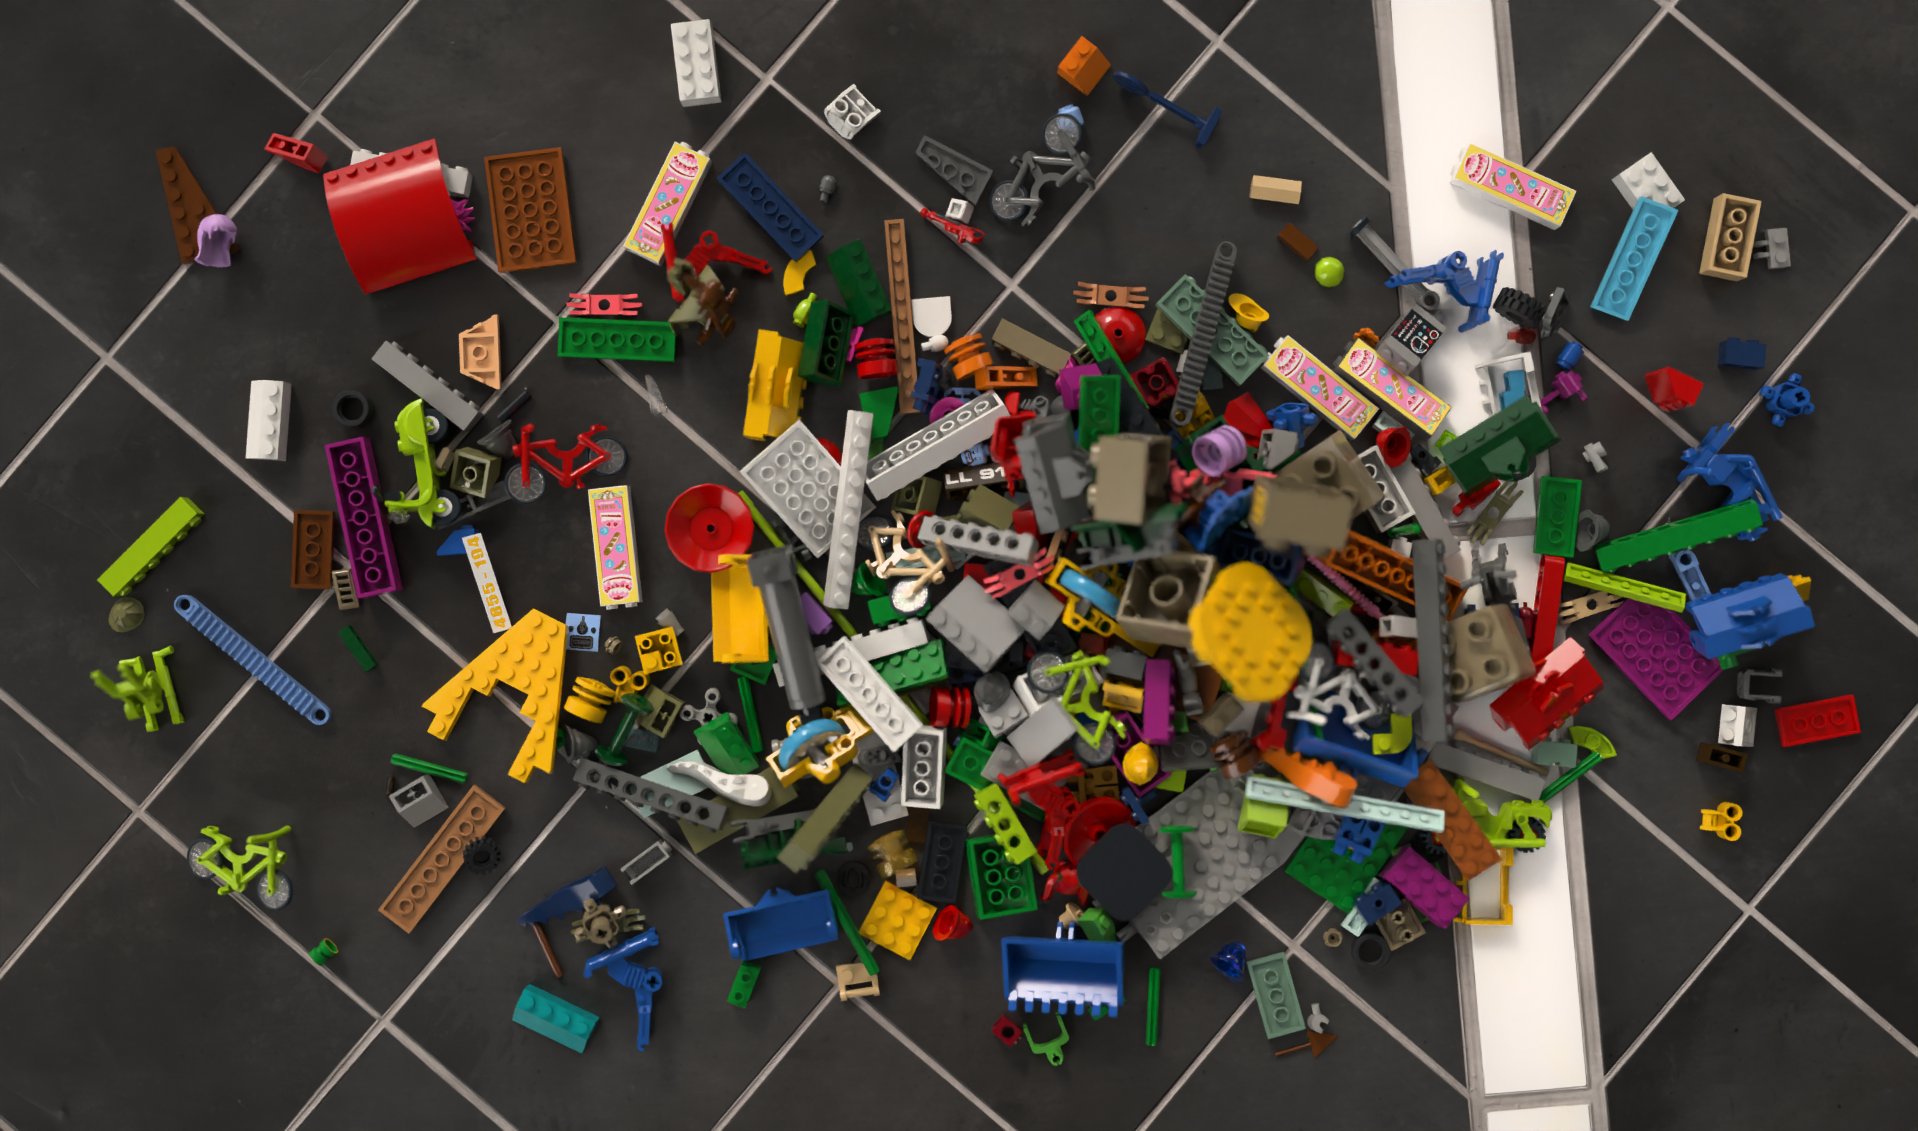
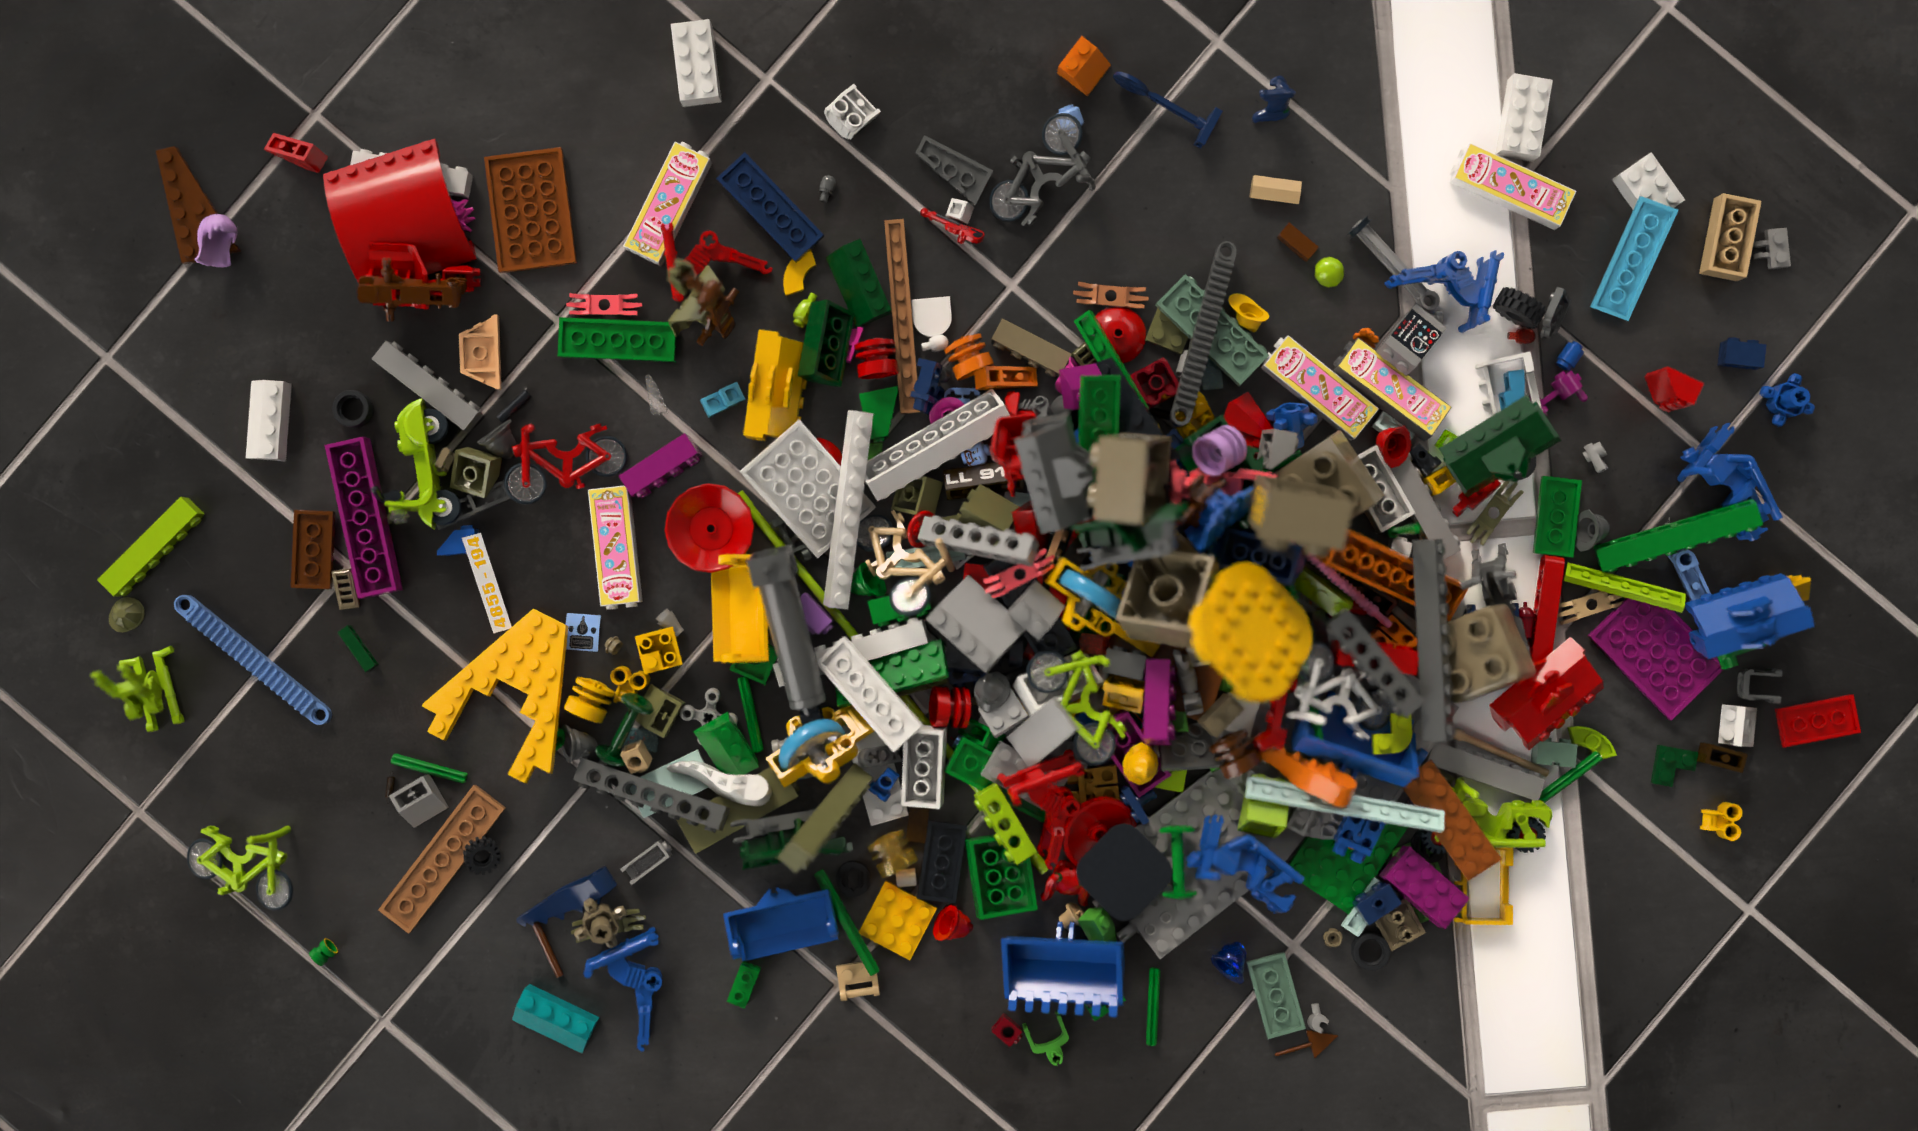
white brick [1379,615,1417,641] -> none
none -> piece [357,242,481,322]
none -> magenta brick [619,433,703,499]
none -> tan brick [620,739,653,774]
none -> medium azure slope [700,382,745,418]
none -> blue piece [1186,814,1304,913]
none -> dark blue hair [1252,75,1296,123]
none -> white brick [1495,73,1553,162]
none -> dark green plate [1651,745,1698,787]

